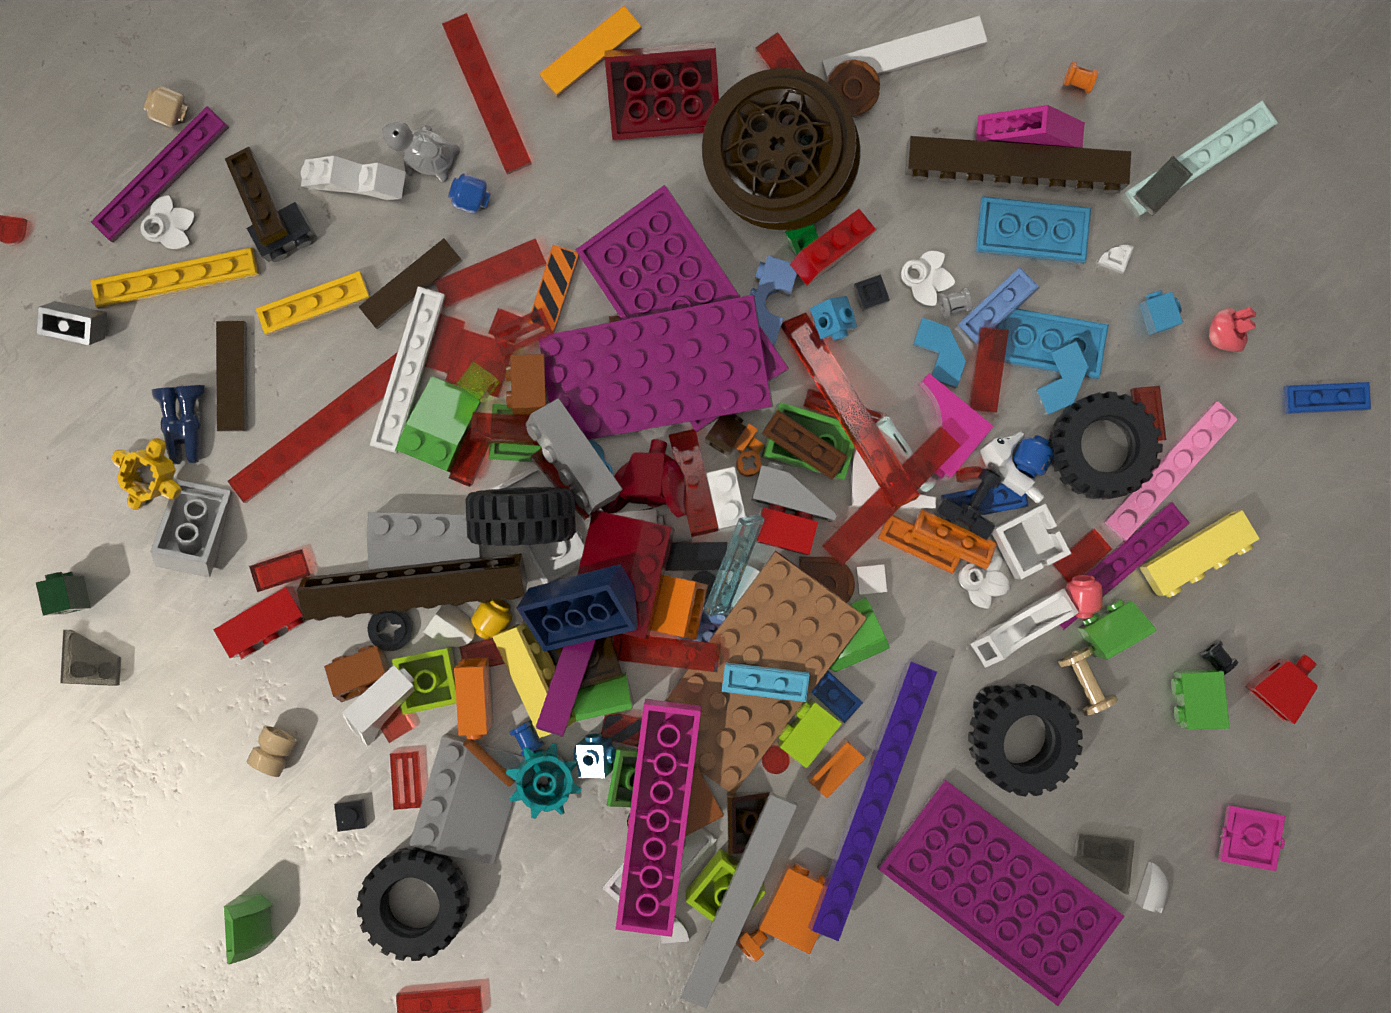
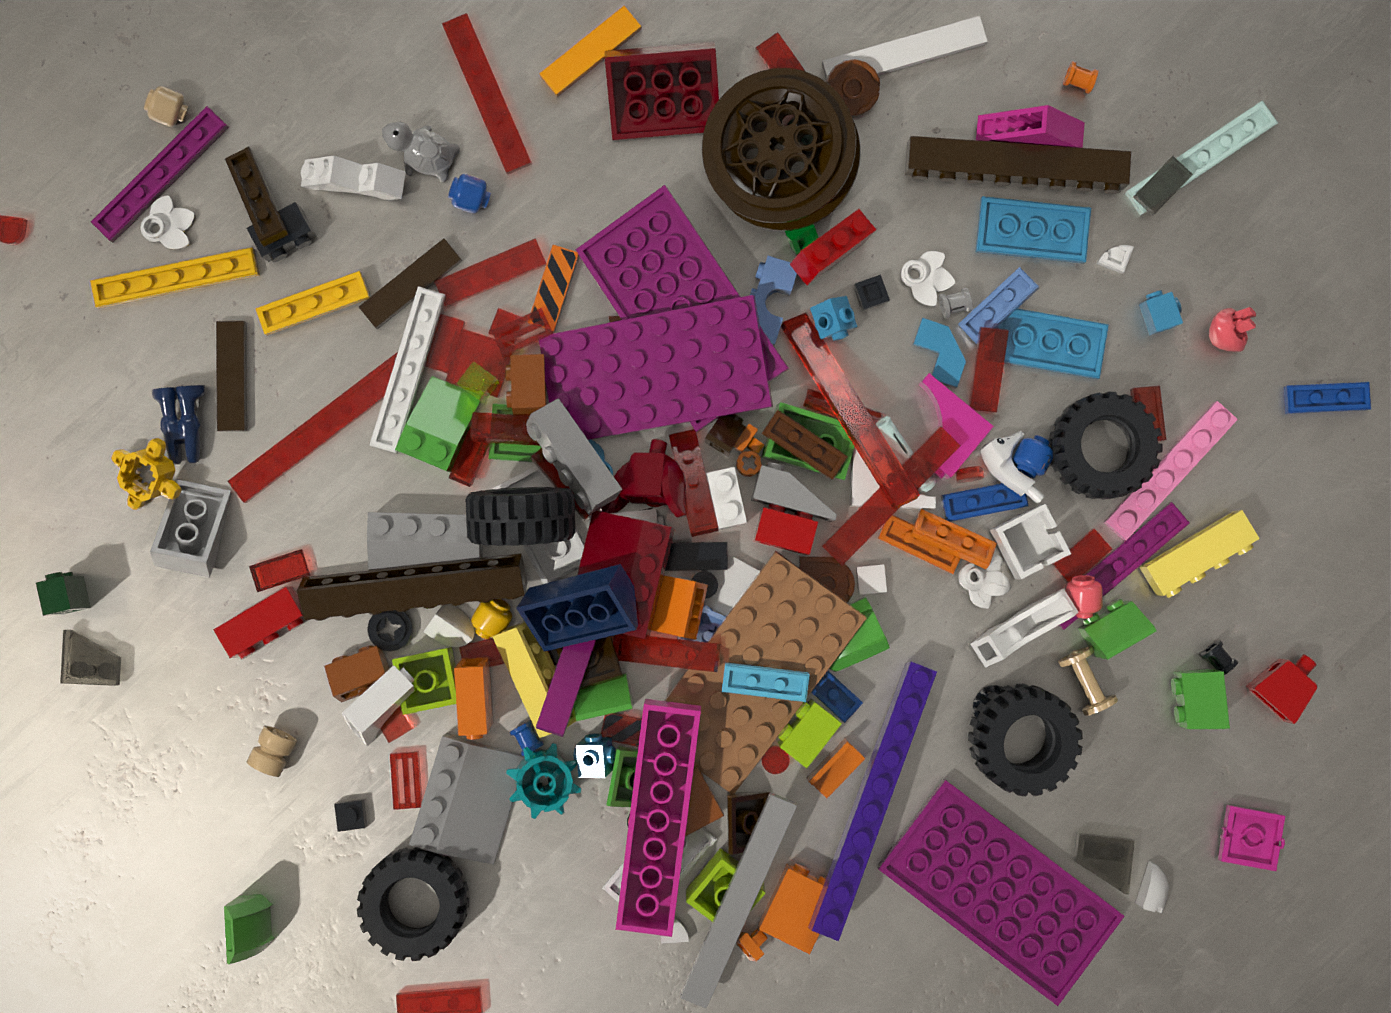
dark grey brick [36,301,107,345] -> none
dark orange piece [463,739,515,787] -> none
clear light blue tile [704,514,765,617] -> none
black bar [937,467,1003,540] -> none
dark azure tile [1037,341,1089,415] -> none

